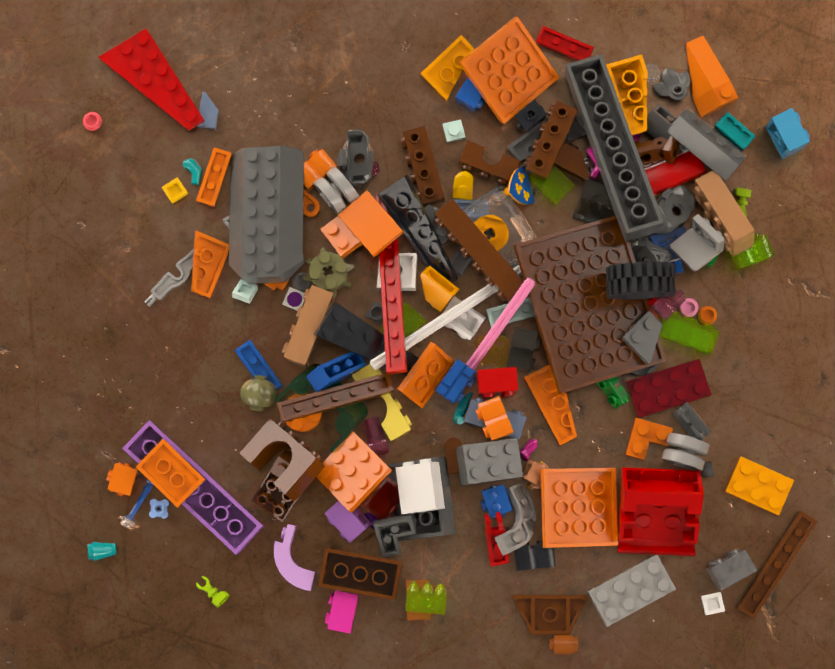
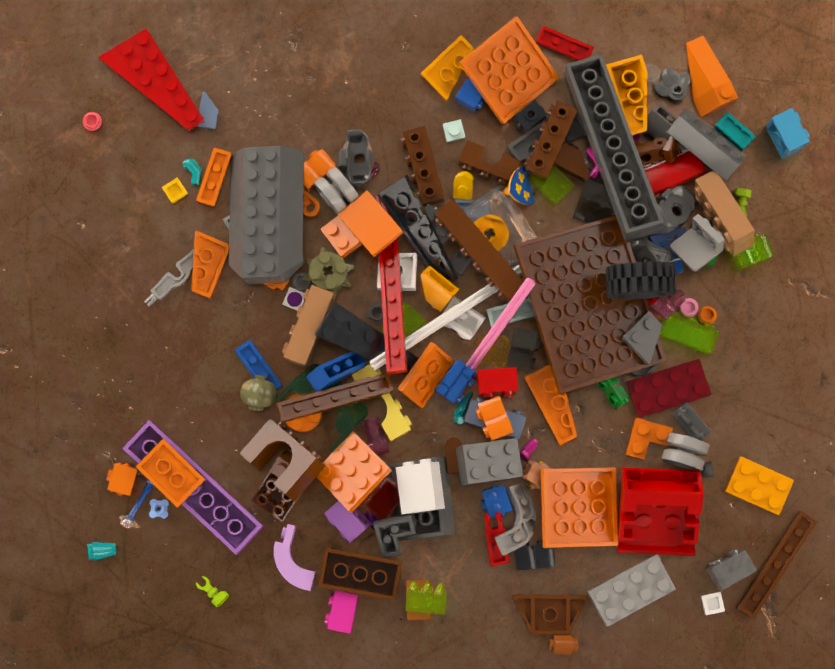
light aqua plate [232,279,258,304] -> none

